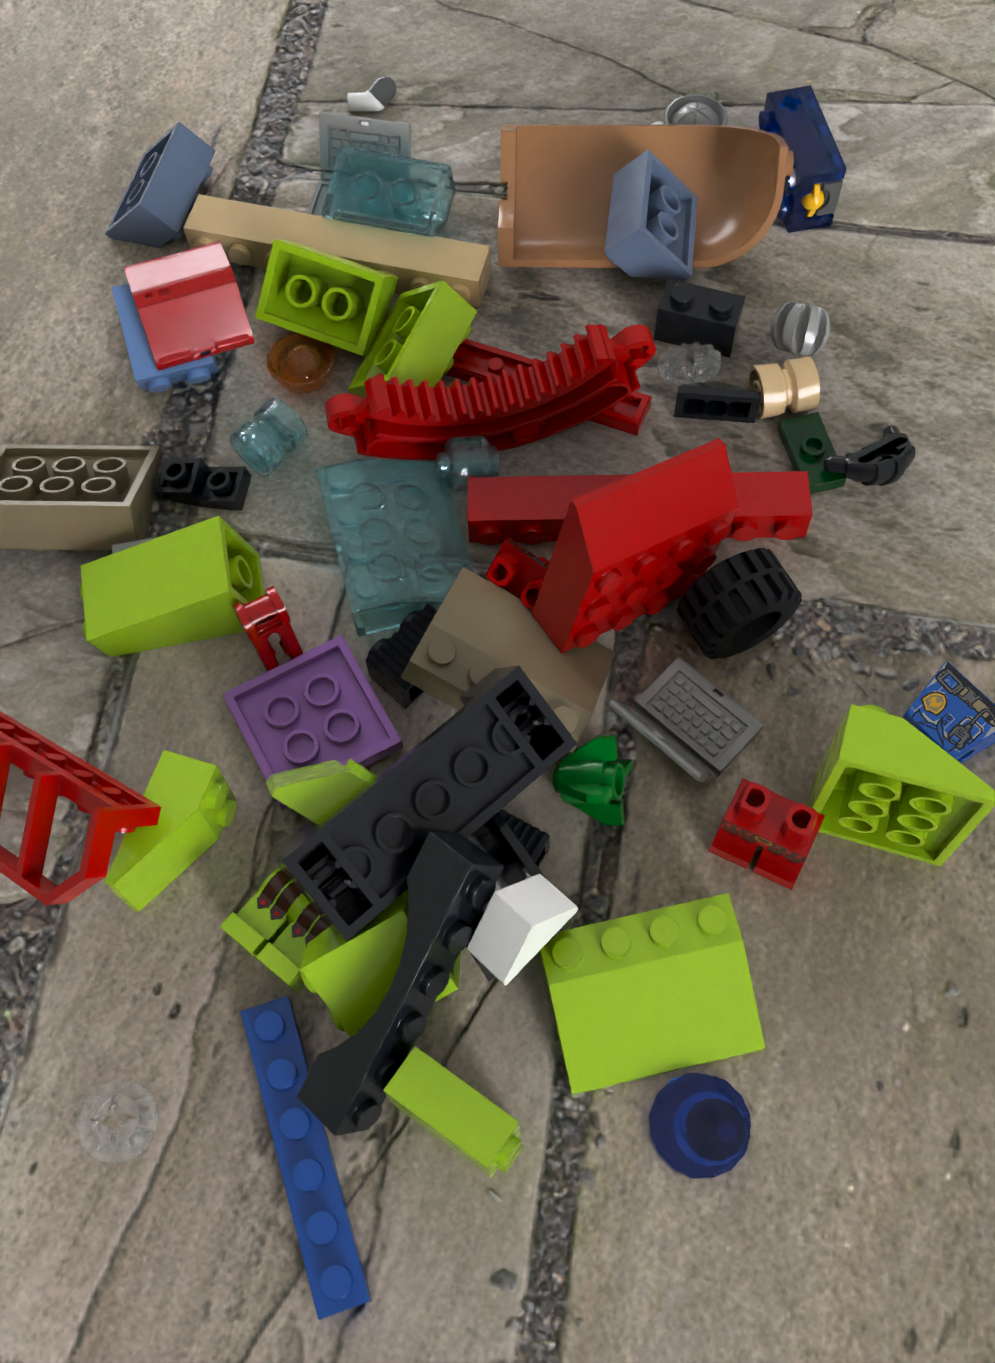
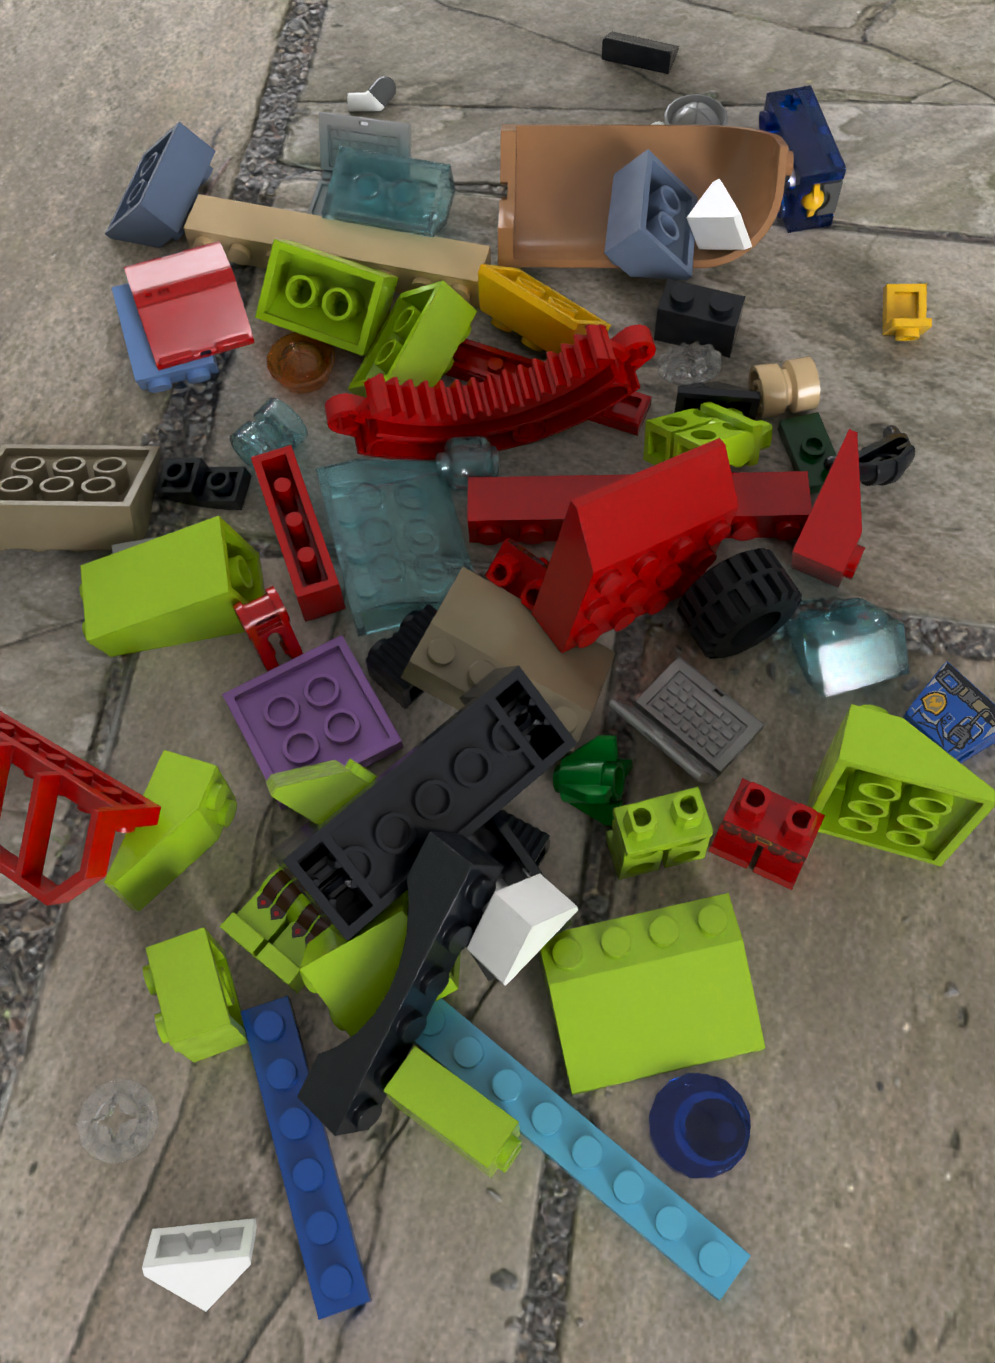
light grey piece [770,301,831,356] -> none
none -> white slope [142,1218,257,1312]
none -> lime brick [143,927,248,1062]
none -> red brick [251,445,346,622]
none -> medium azure plate [414,998,751,1301]
none -> yellow slope [478,264,611,354]
none -> black slope [602,31,679,74]
none -> lime hips [605,787,714,880]
none -> lime hips [643,402,773,467]
none -> white slope [686,179,752,250]
none -> clear light blue slope [784,597,910,698]
none -> red slope [791,429,866,588]
none -> yellow bracket [882,284,932,341]

